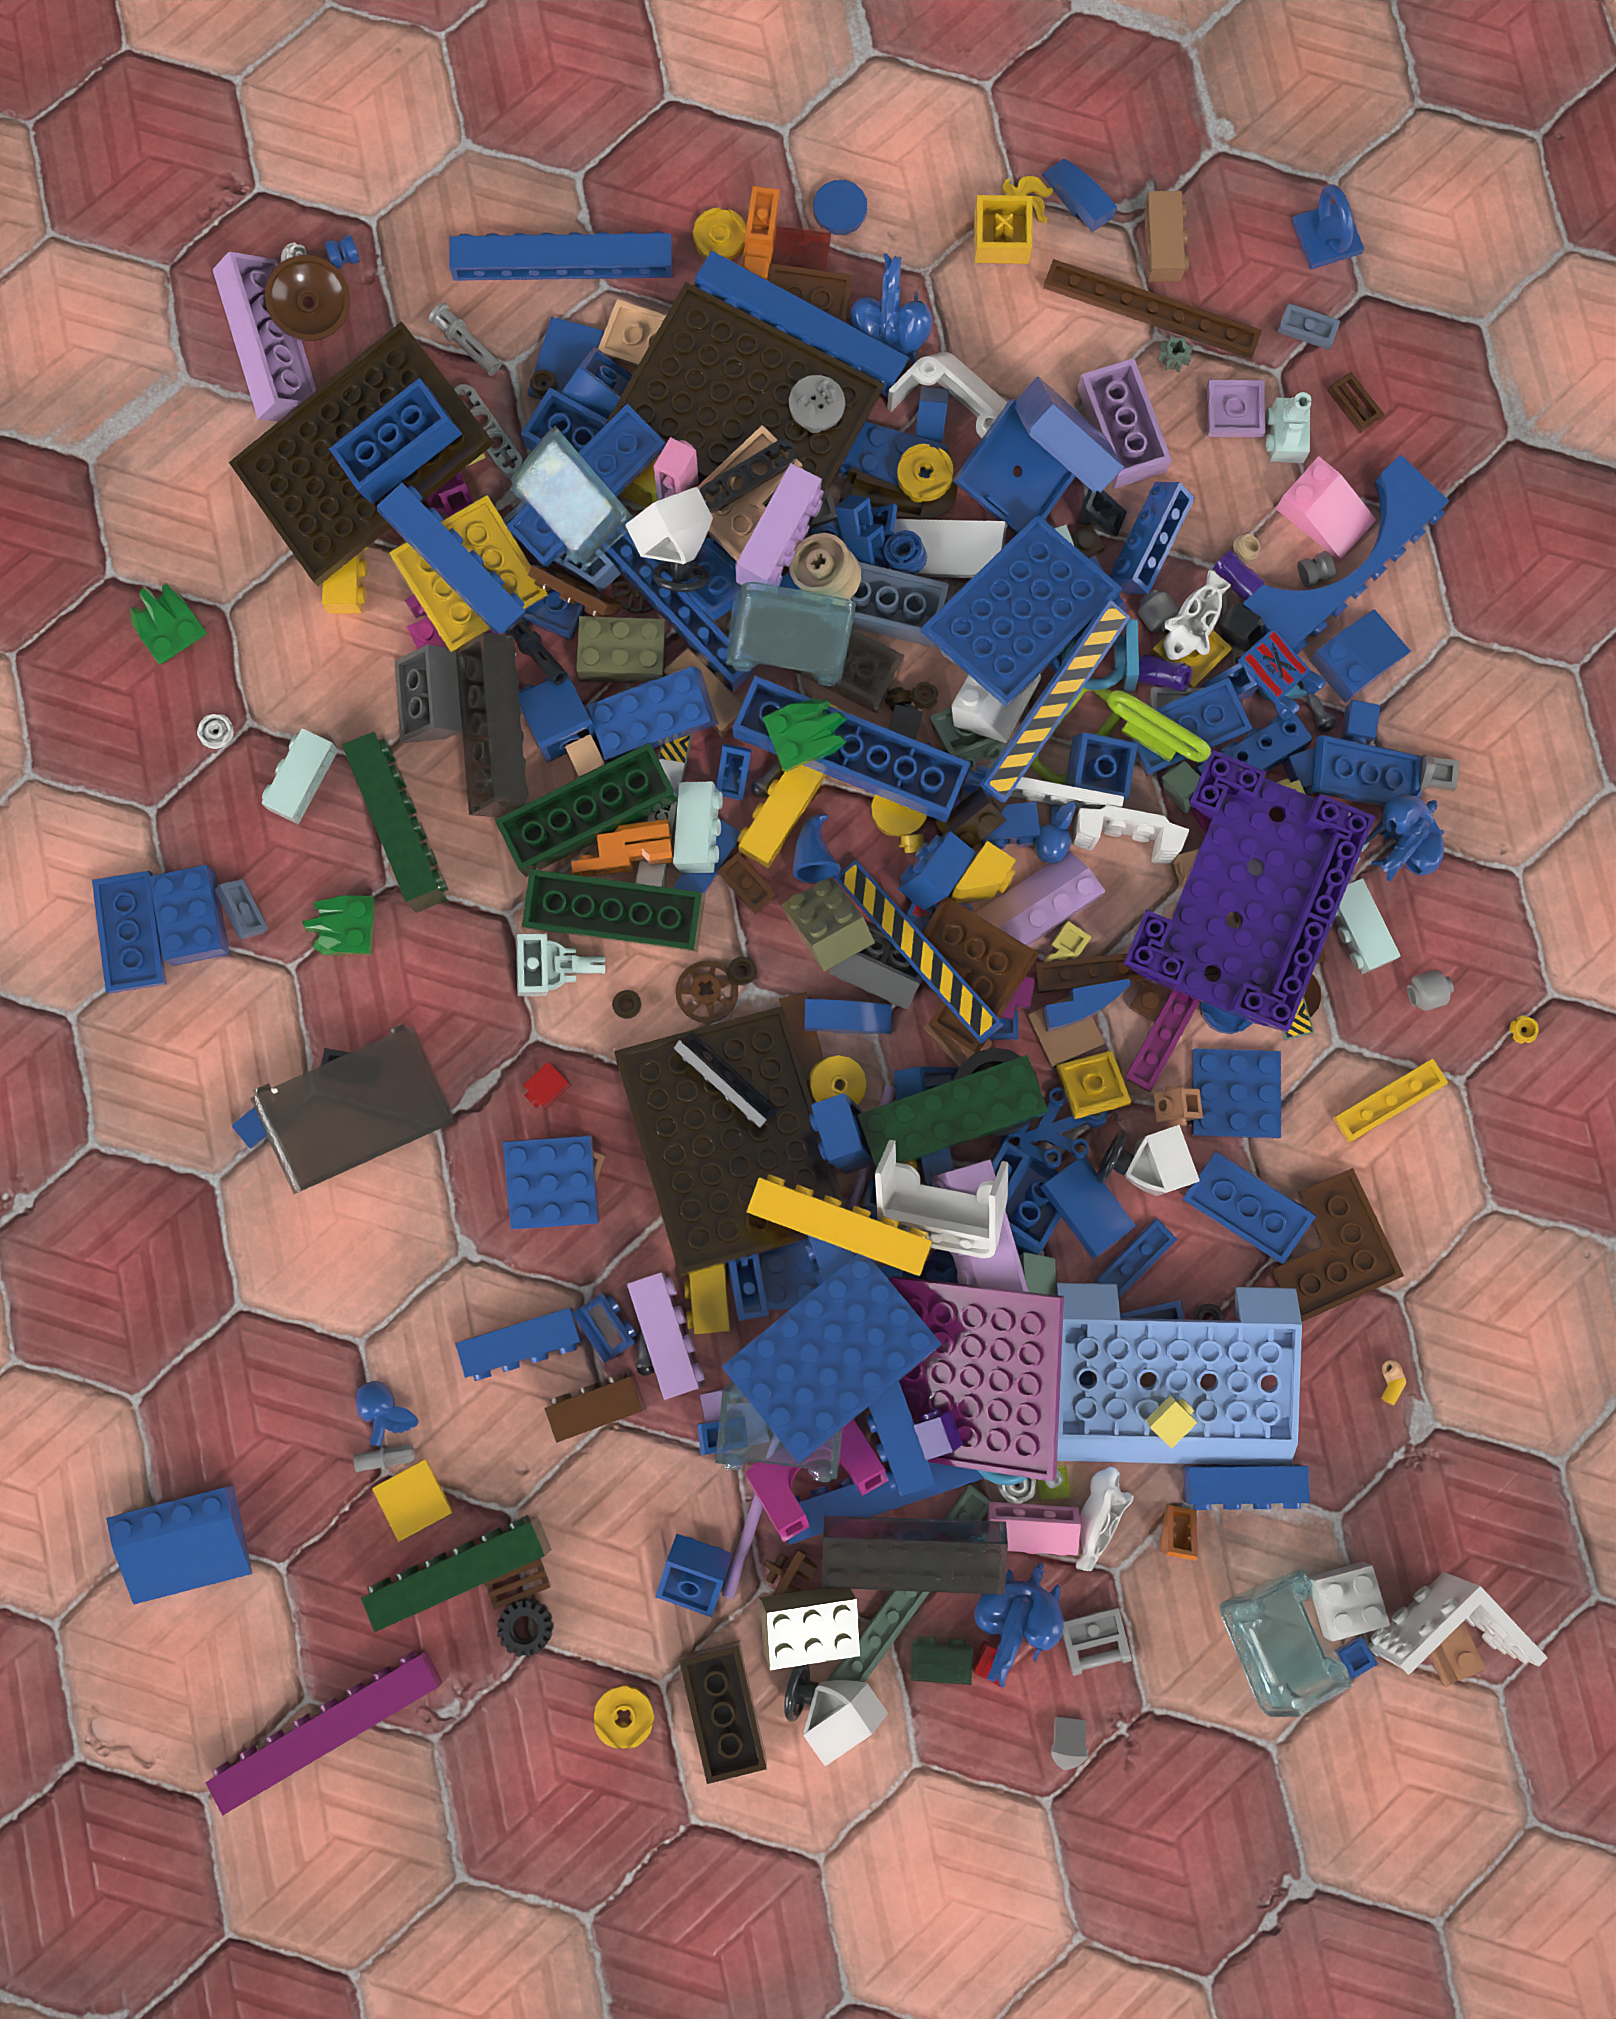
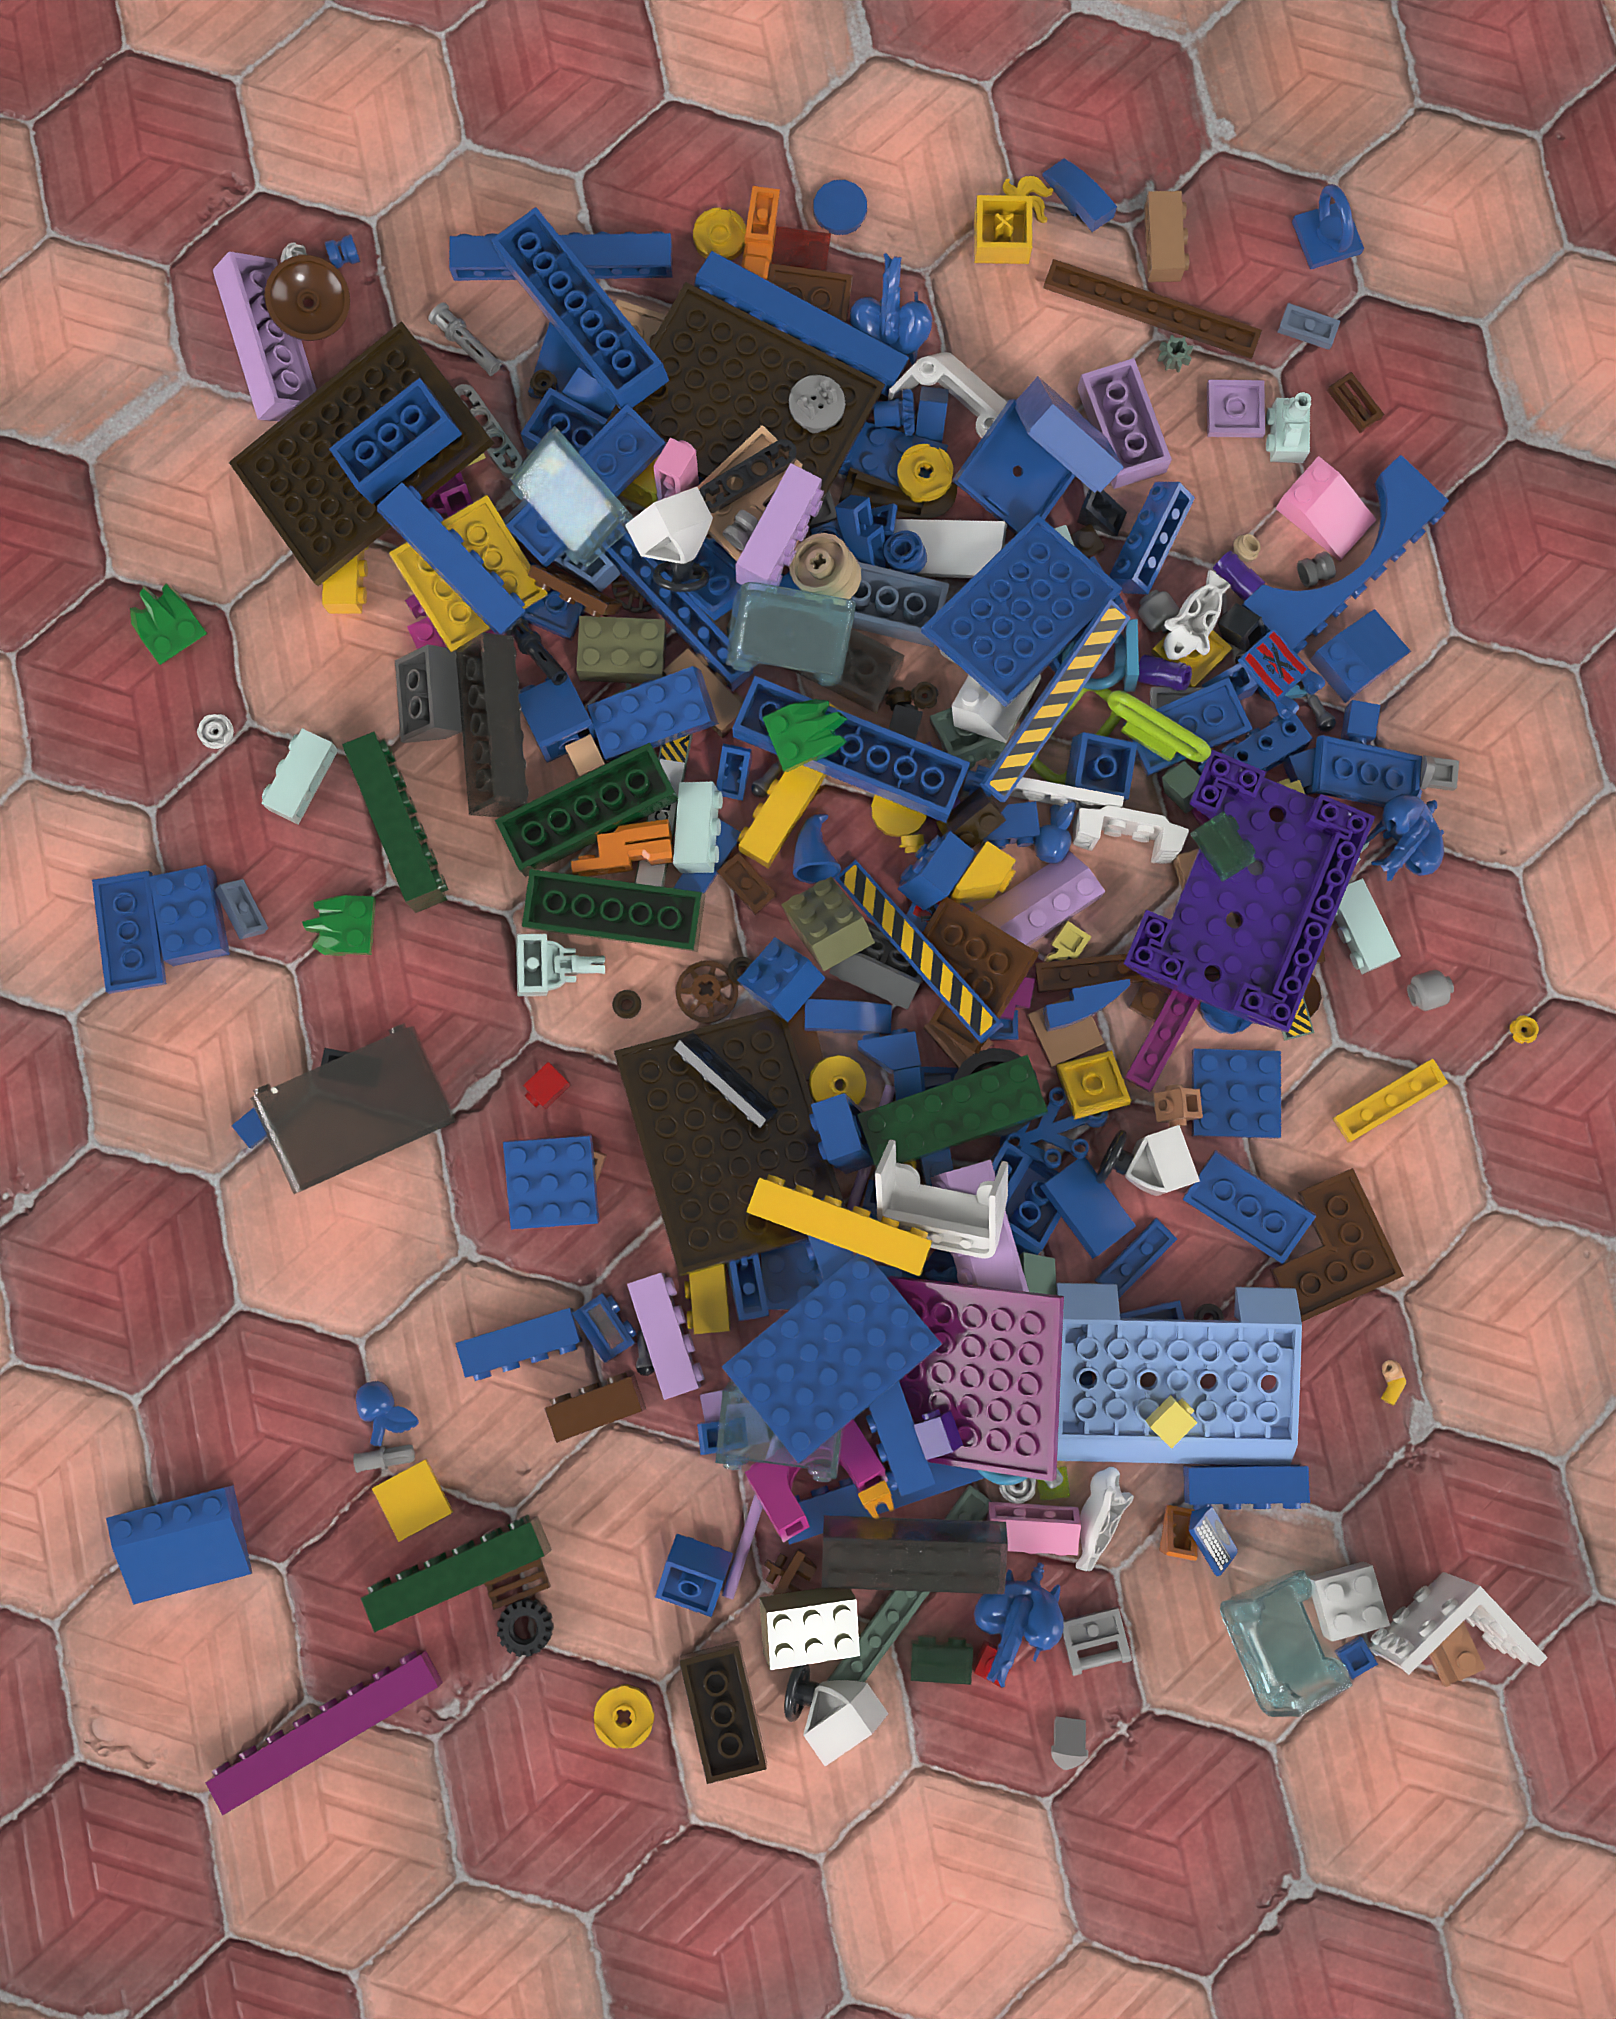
none -> blue brick [491,207,669,410]
none -> light grey wheel [723,510,759,551]
none -> blue brick [737,937,826,1022]
none -> blue slope [857,1028,921,1075]
none -> light orange tile [858,1480,894,1519]
none -> blue gear [874,389,915,436]
none -> slope [1189,1506,1238,1576]
none -> clear green brick [1190,811,1256,882]

